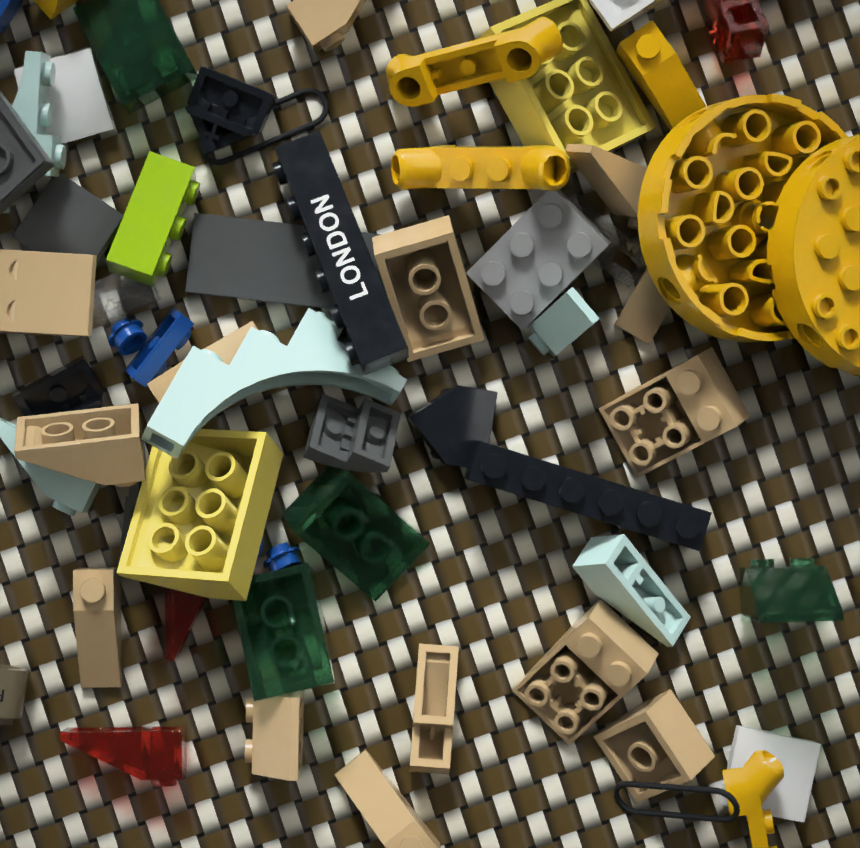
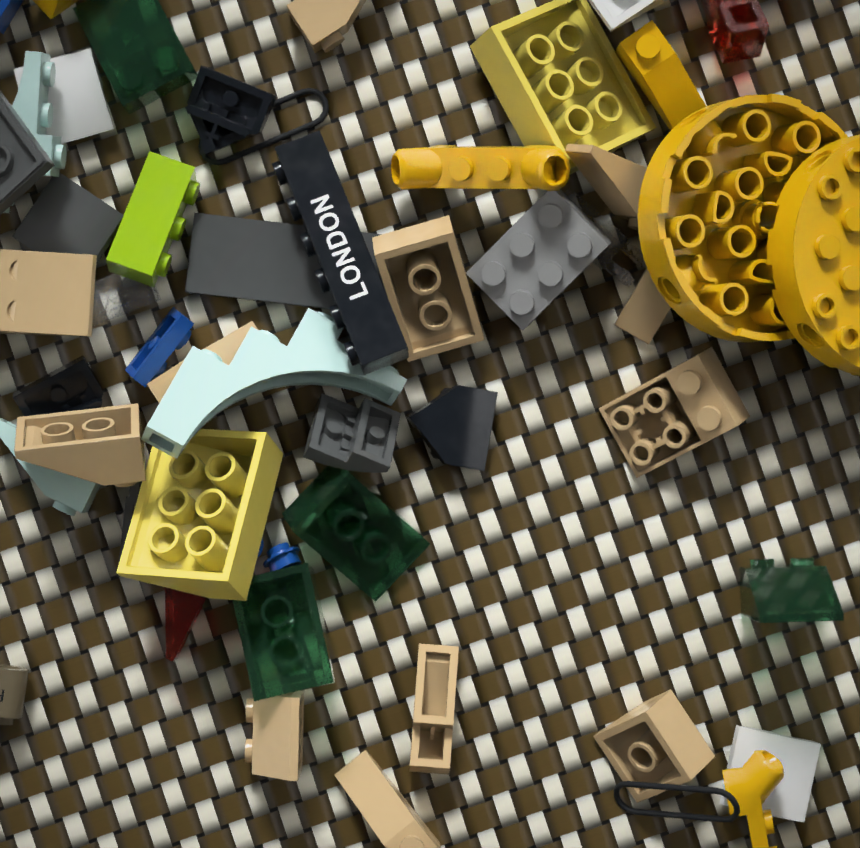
clear red slope [60,726,187,787] -> none
tan slope [73,567,122,688] -> none
blue plate [108,319,147,355] -> none
yellow plate [386,17,563,107] -> none
black brick [464,440,712,551] -> none
tan slope [512,599,659,745] -> none
light aqua slope [528,287,600,357] -> none
light aqua slope [572,534,691,647] -> none

